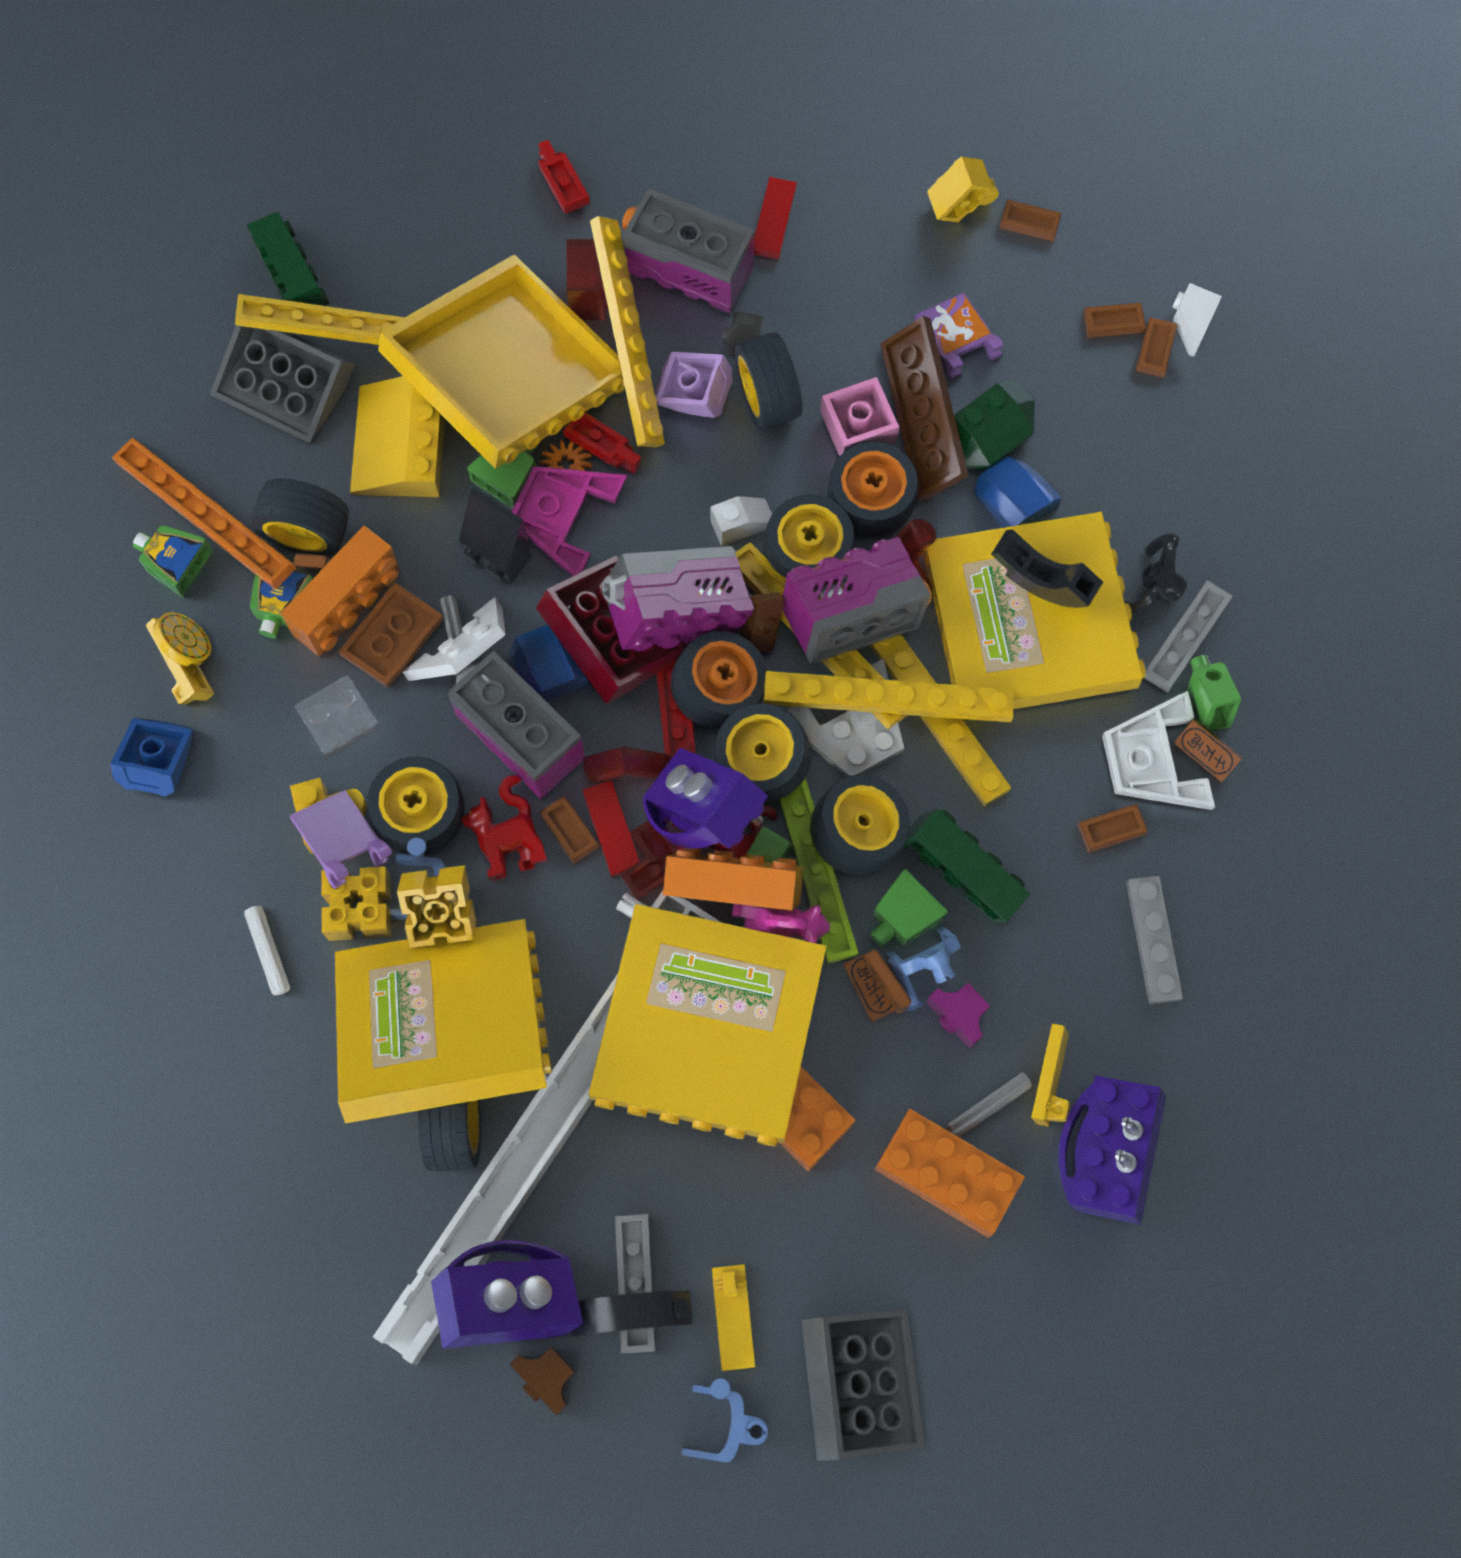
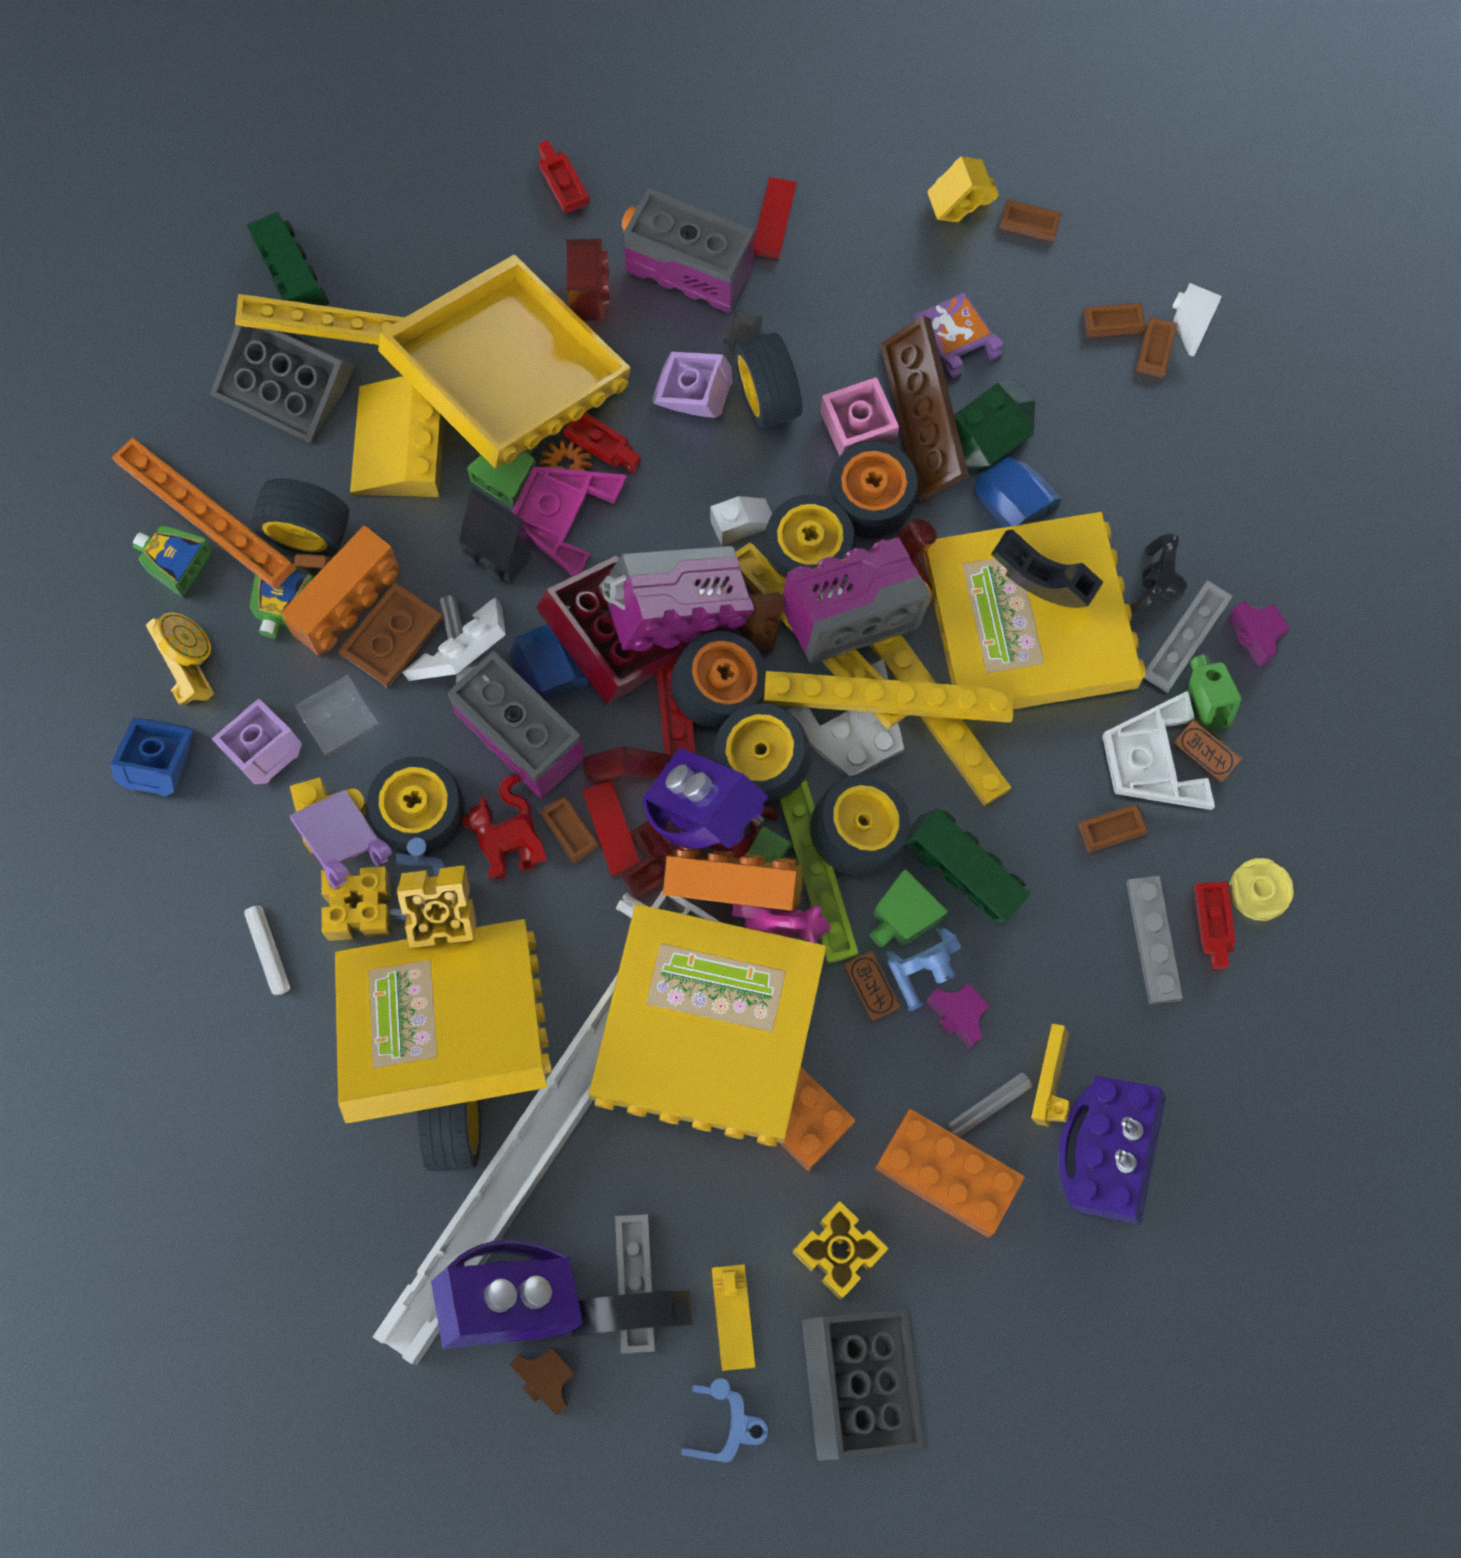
yellow plate [590,216,665,448] -> none
dark orange tile [863,949,912,1014] -> none
none -> lavender slope [212,699,302,784]
none -> yellow brick [792,1201,889,1300]
none -> red hinge [1194,881,1236,971]
none -> magenta brick [1228,601,1290,667]
none -> light yellow tile [1229,858,1294,921]

